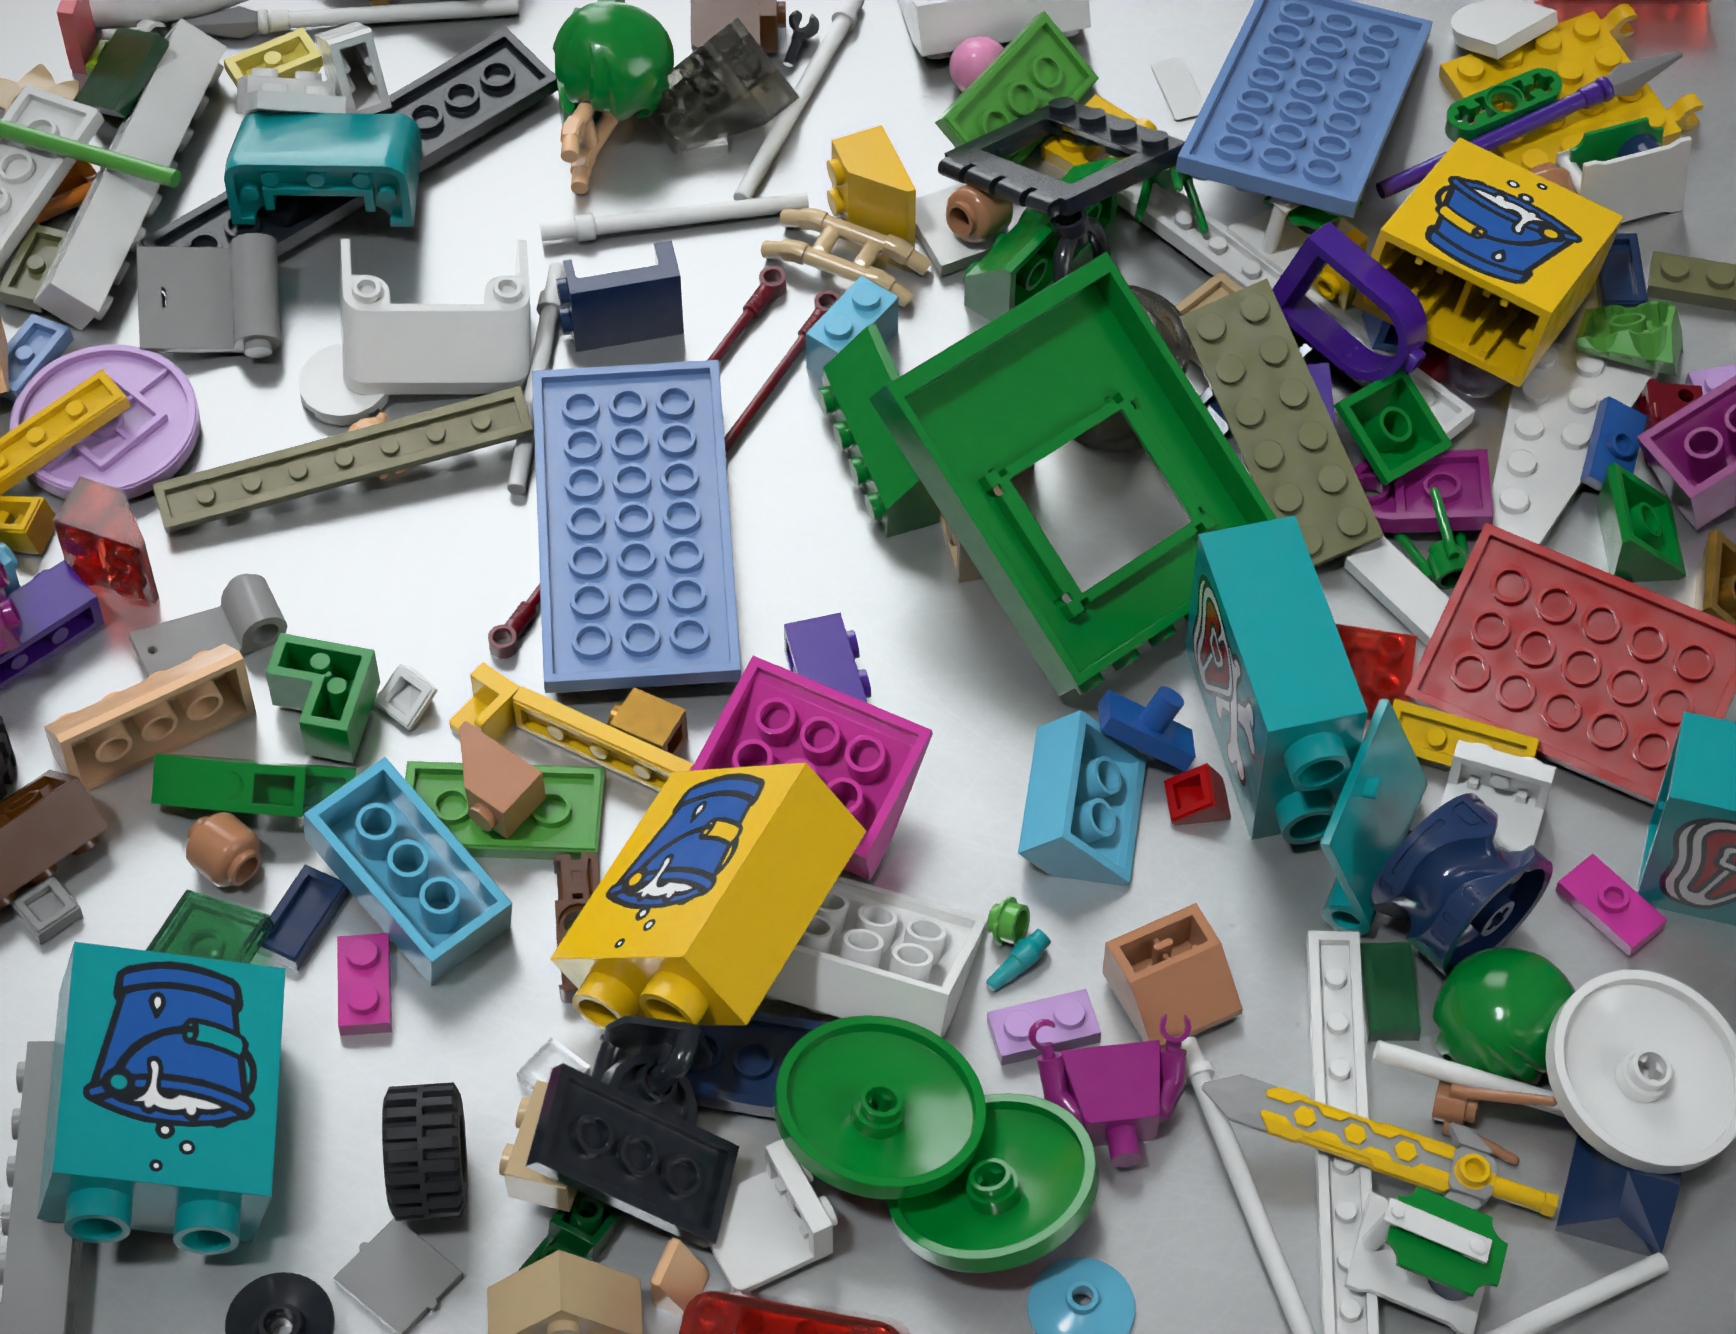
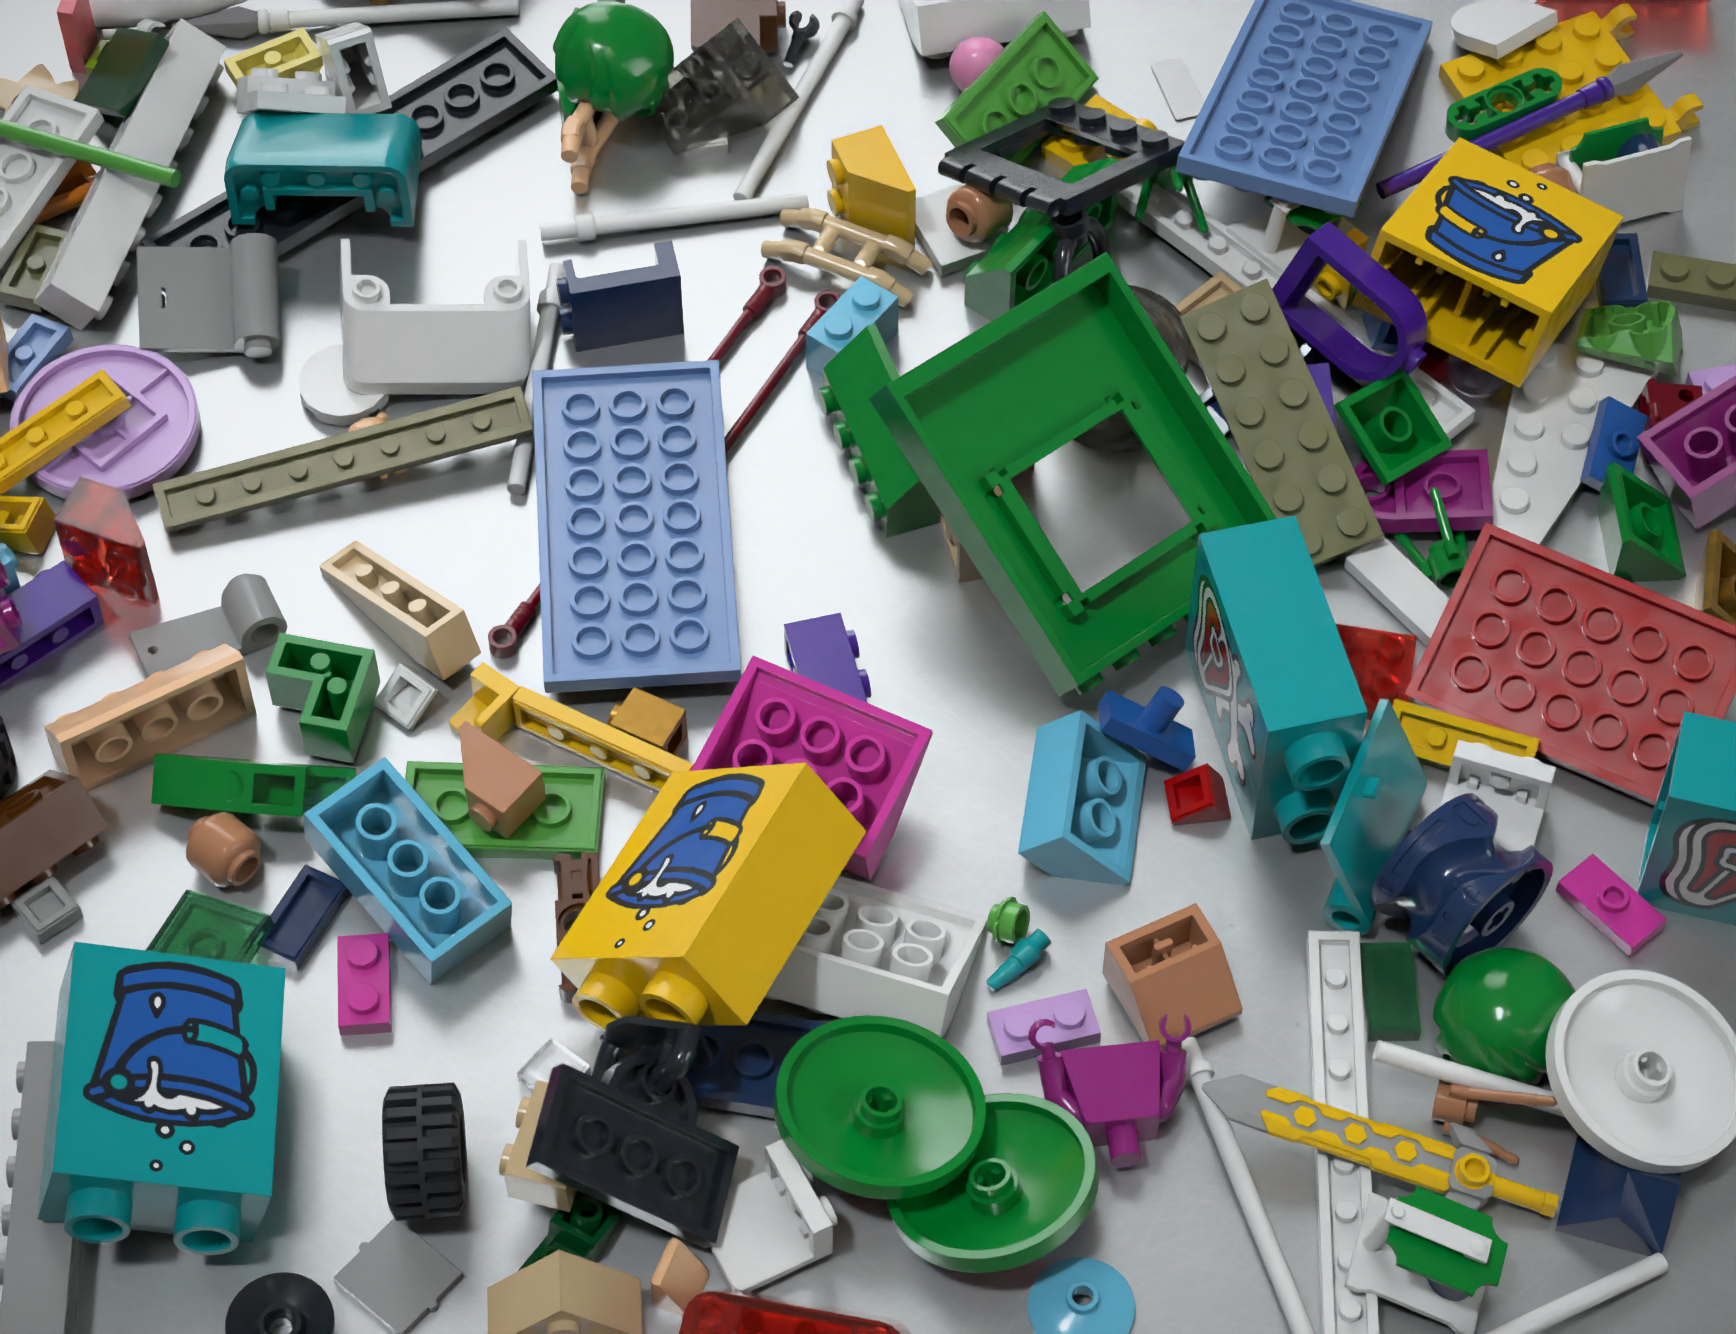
none -> tan slope [319,540,481,680]

